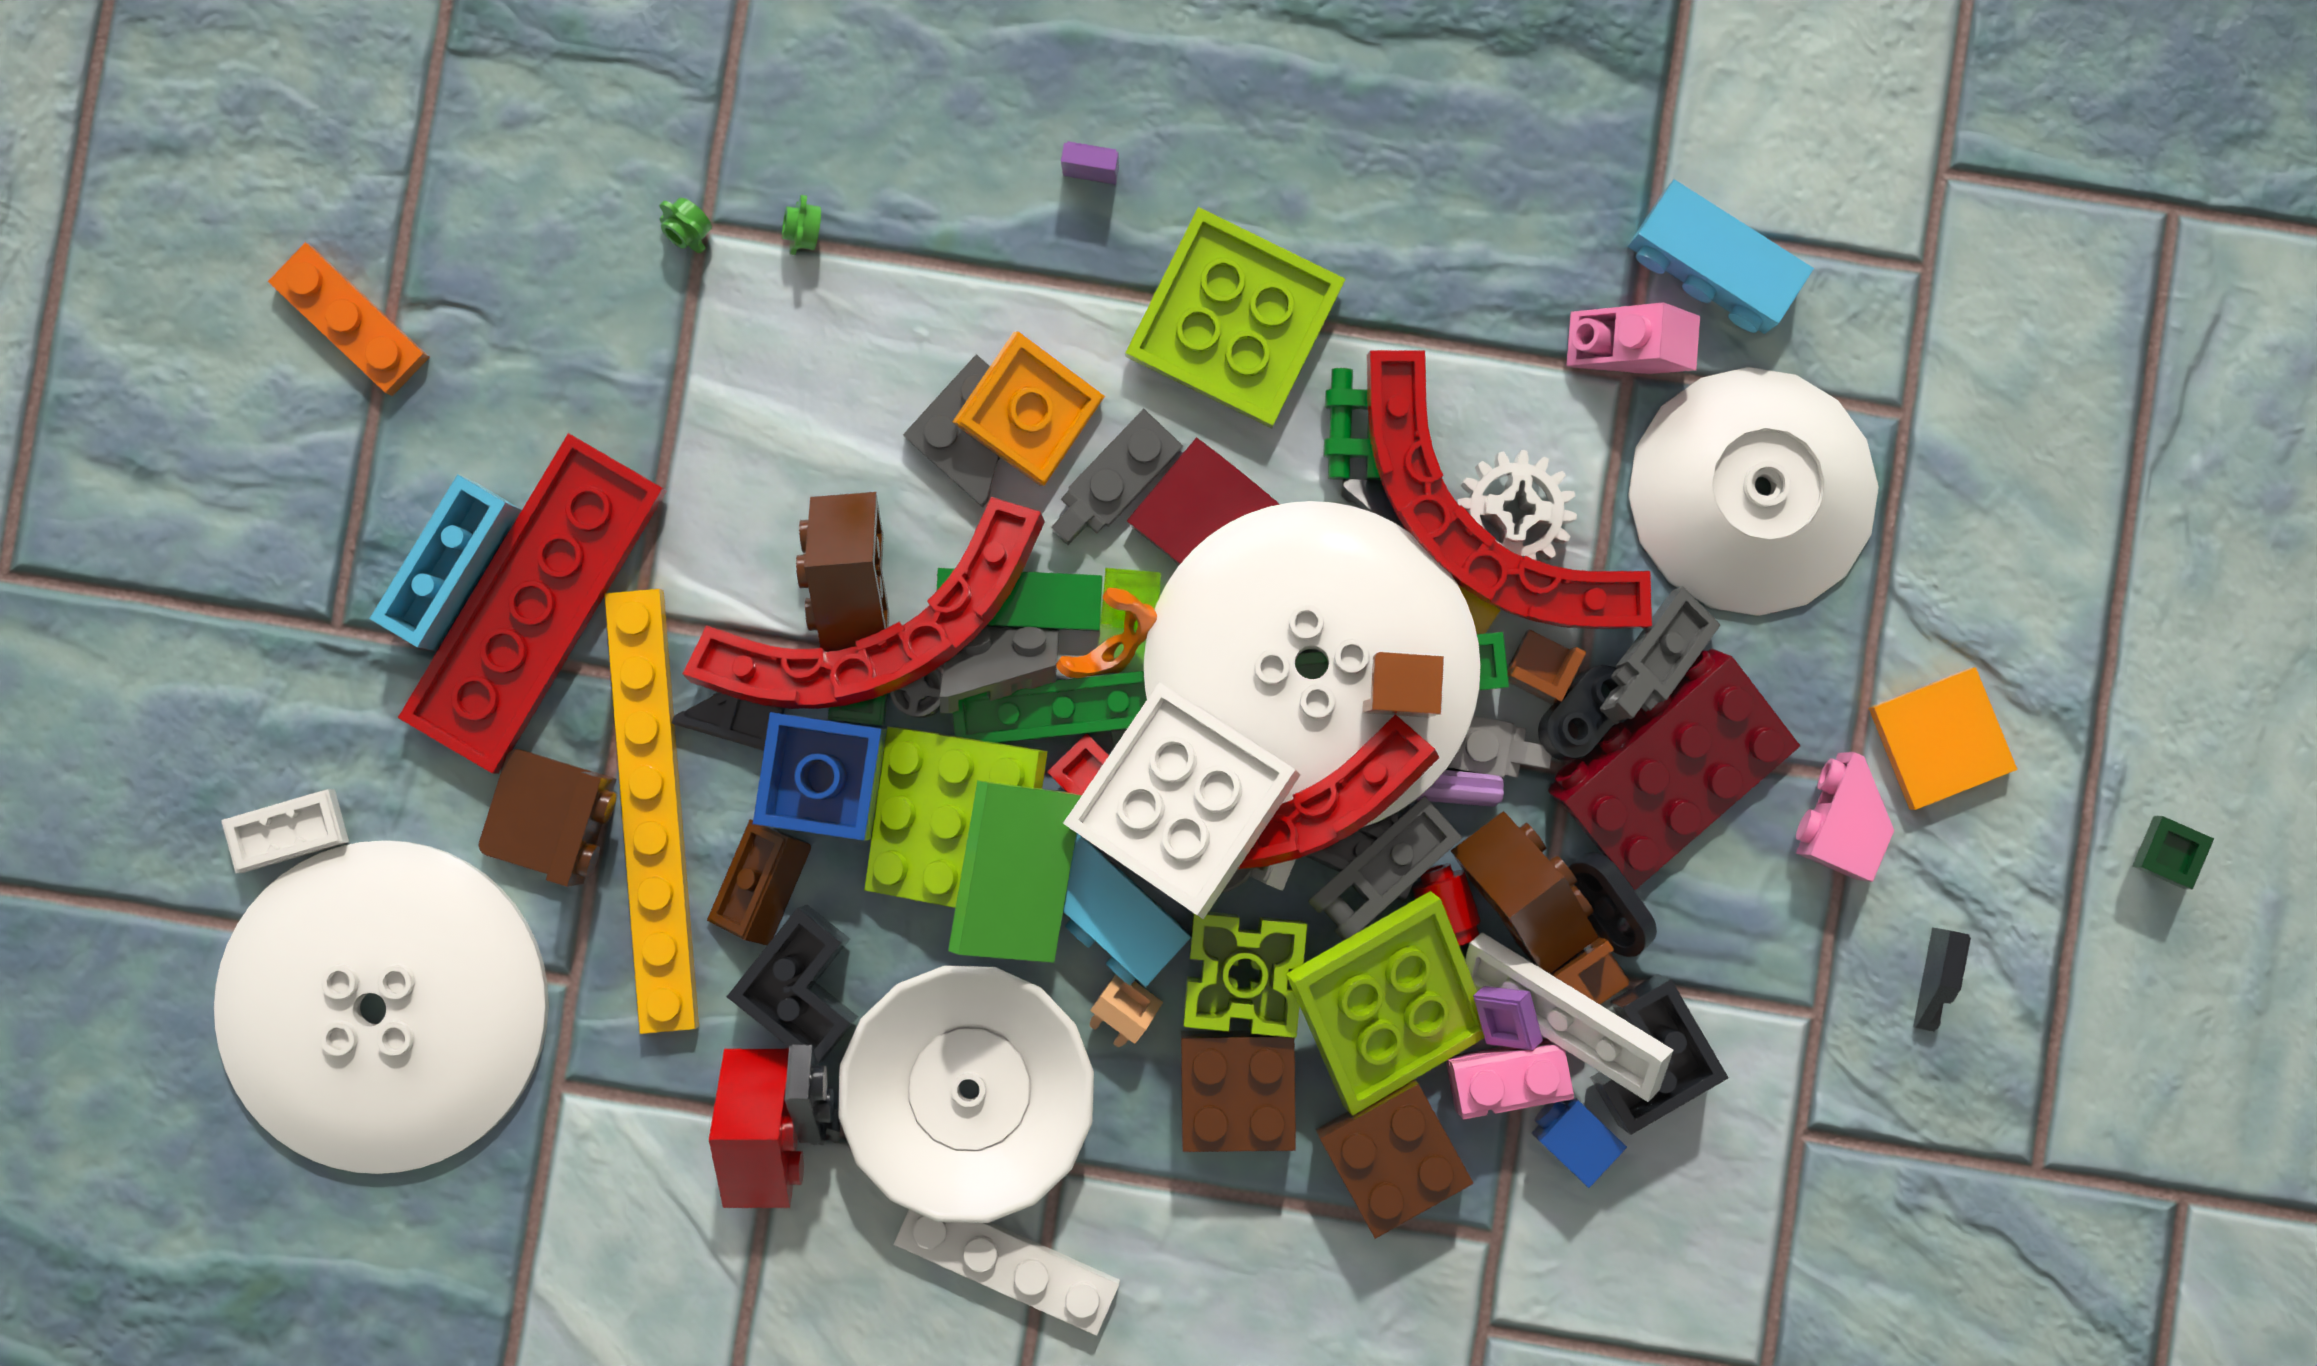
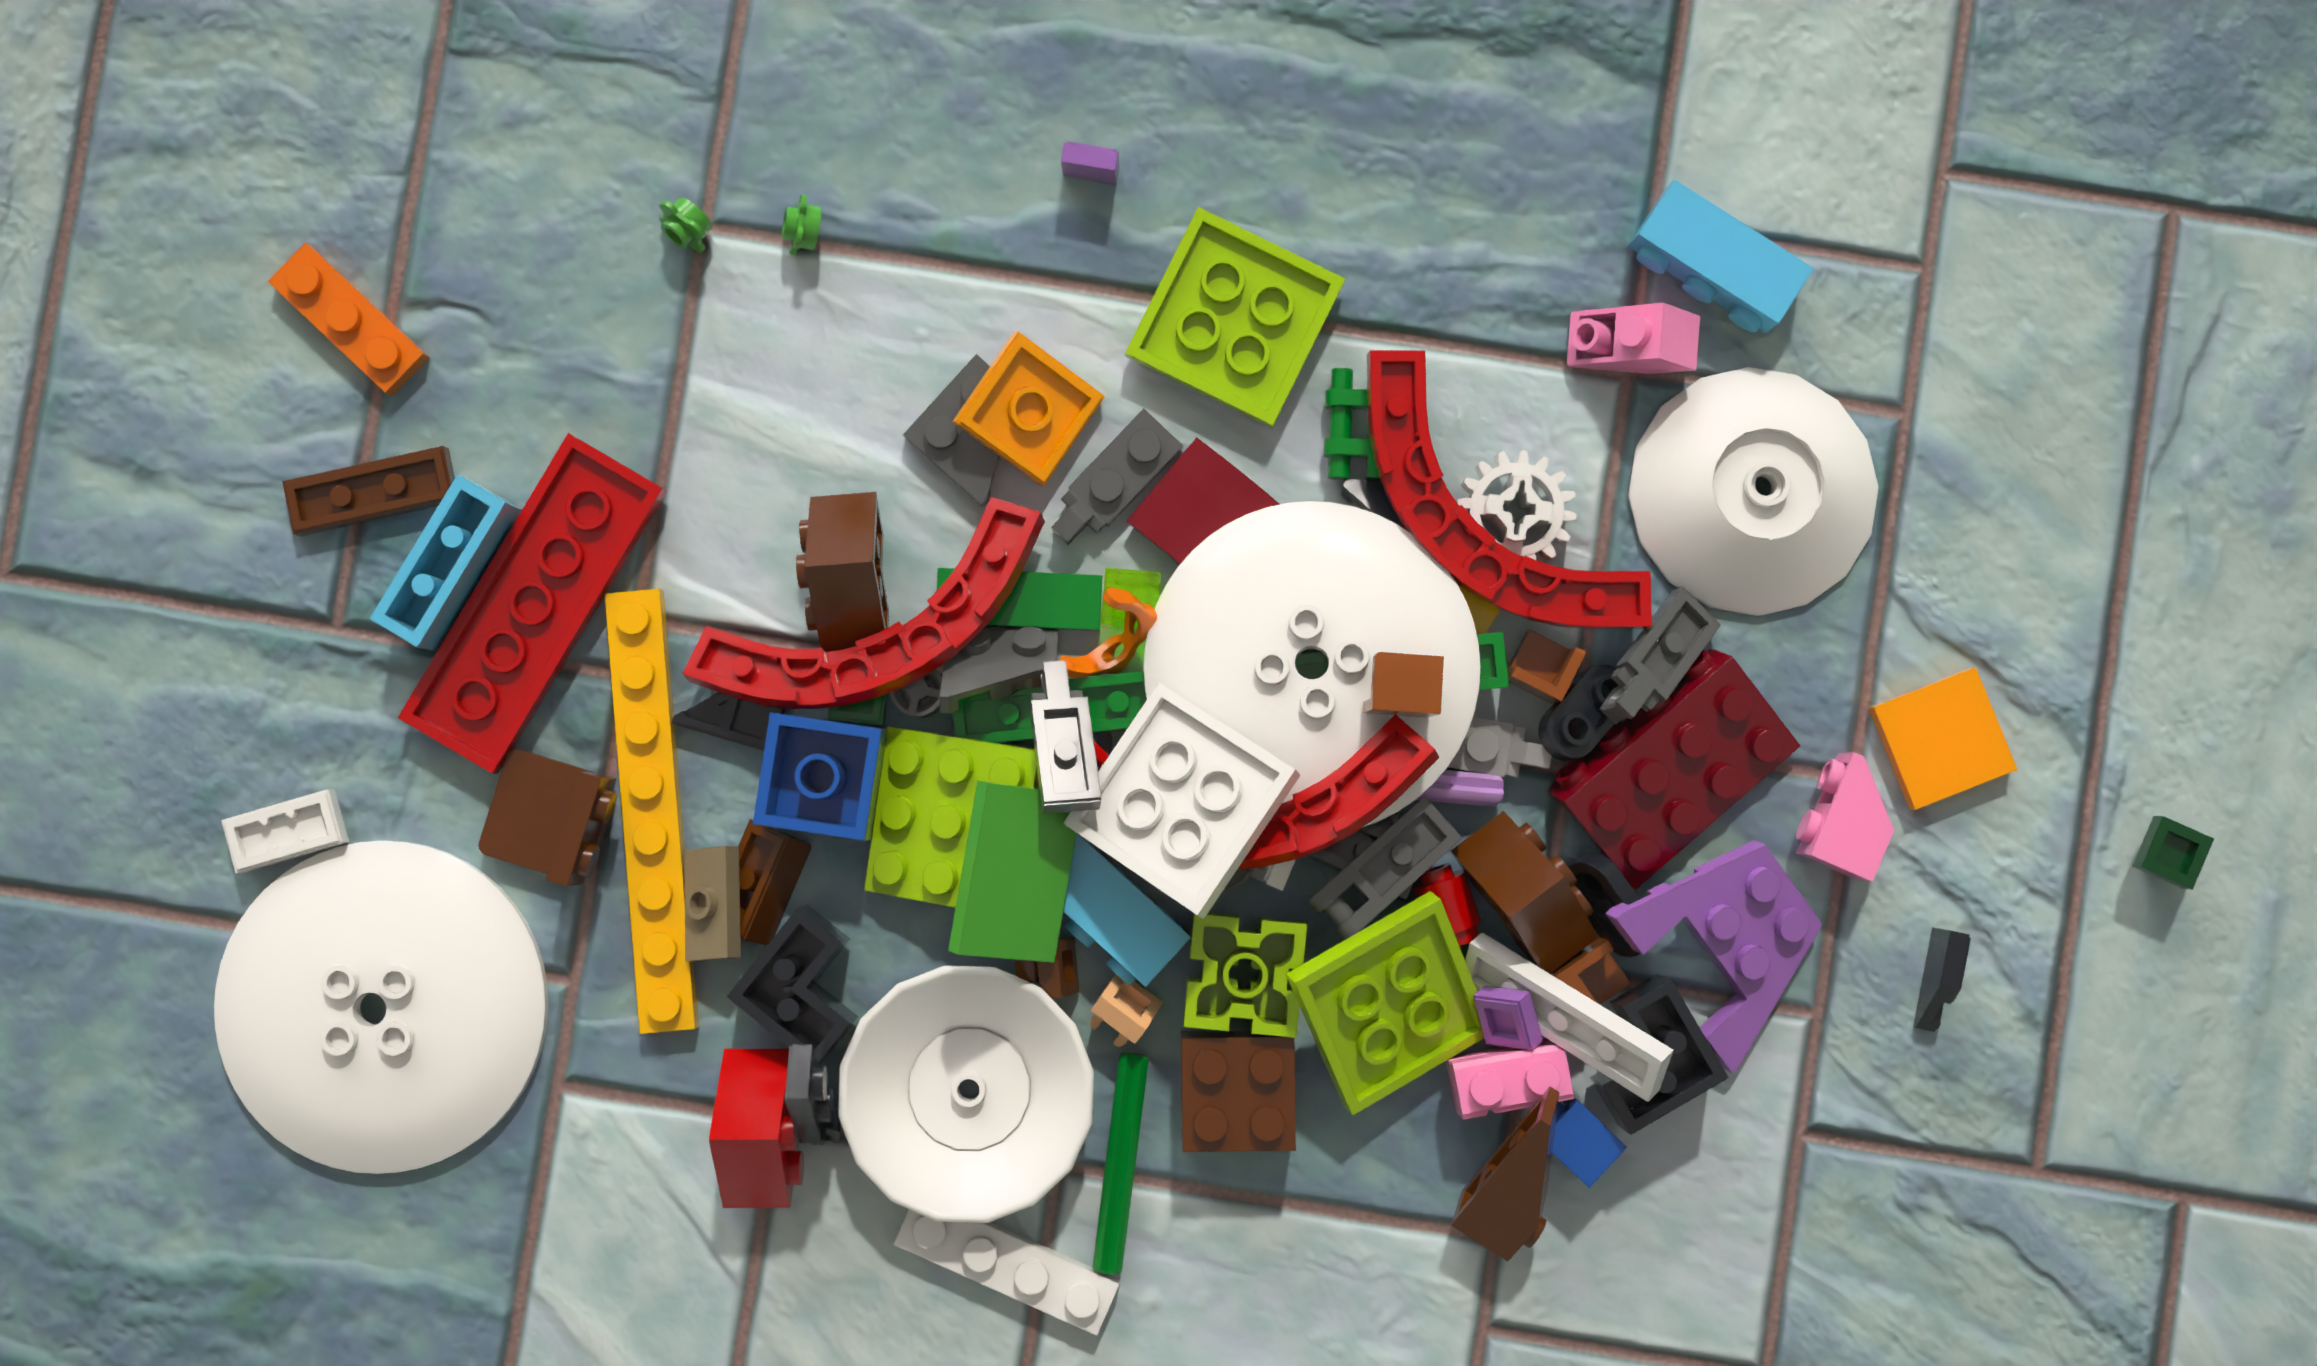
reddish brown brick [1315,1079,1474,1239] -> none
none -> reddish brown tile [282,446,455,537]
none -> dark tan plate [684,846,741,962]
none -> reddish brown tile [1014,937,1079,999]
none -> hinge [1029,660,1101,814]
none -> green axle [1092,1052,1149,1275]
none -> reddish brown slope [1451,1086,1560,1262]
none -> medium lavender wing [1605,840,1823,1073]

